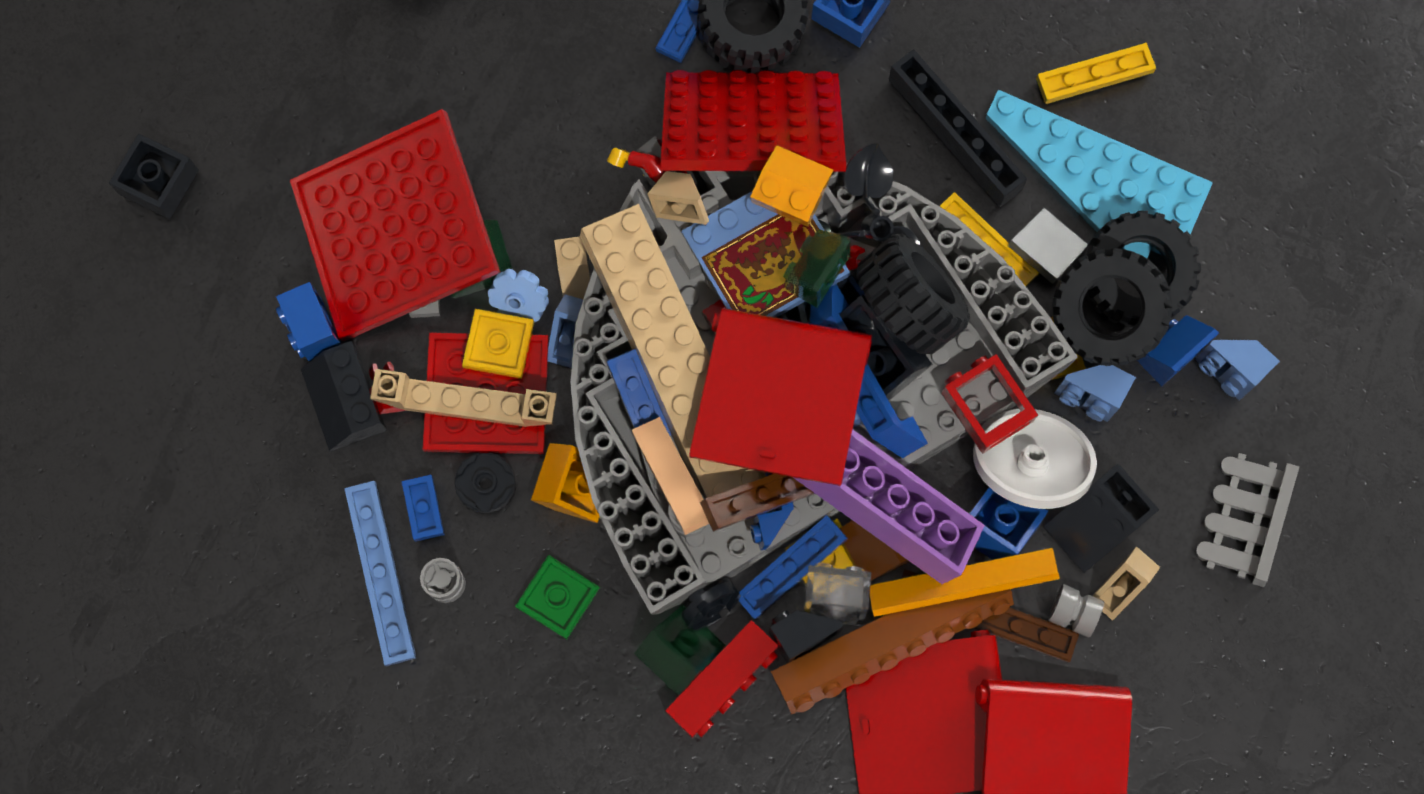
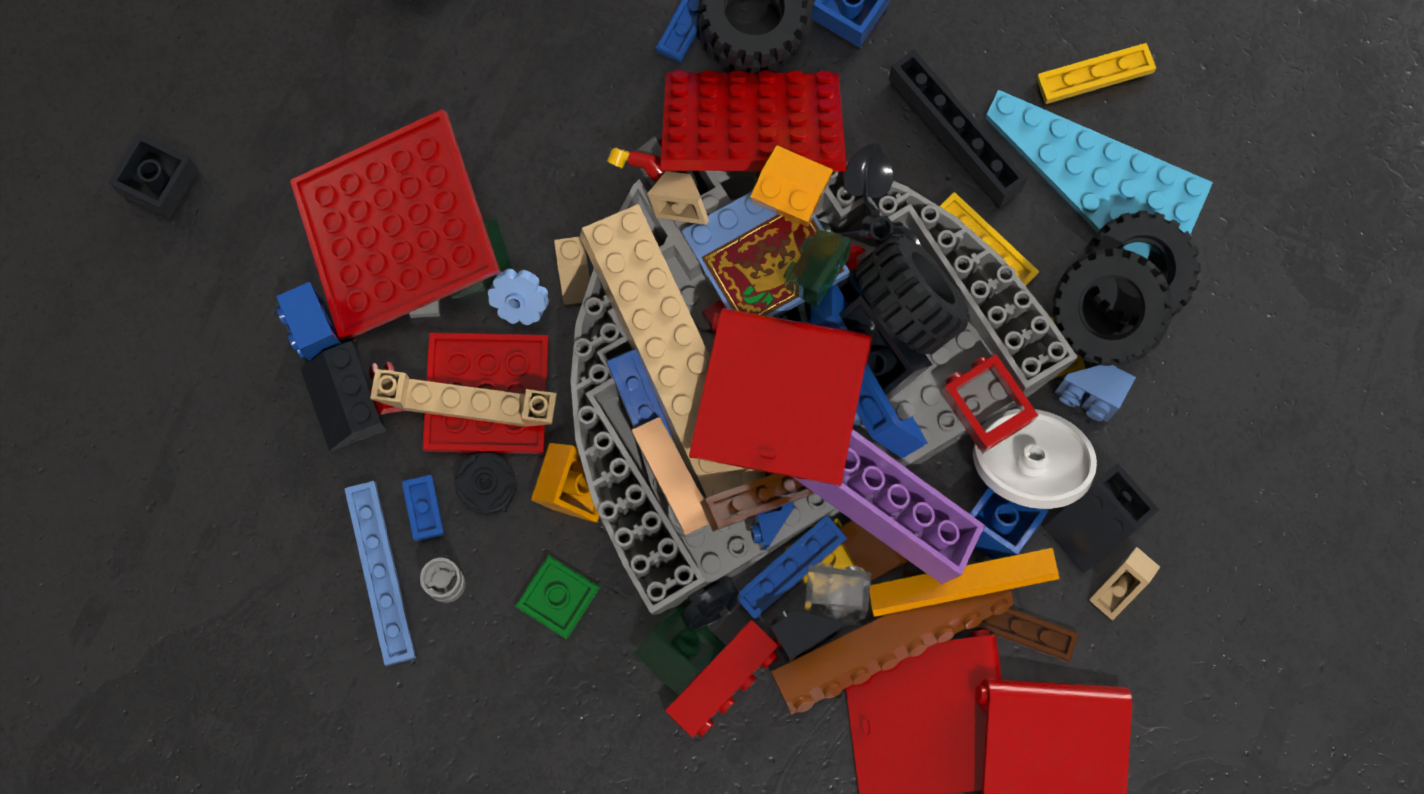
yellow tile [462,309,534,379] -> none
medium blue slope [548,294,583,368] -> none
tile [1008,208,1088,284] -> none
light grey wheel [1048,584,1104,638] -> none
blue slope [1137,315,1219,386] -> none
medium blue slope [1195,340,1280,400] -> none
light grey fence [1196,453,1300,587] -> none

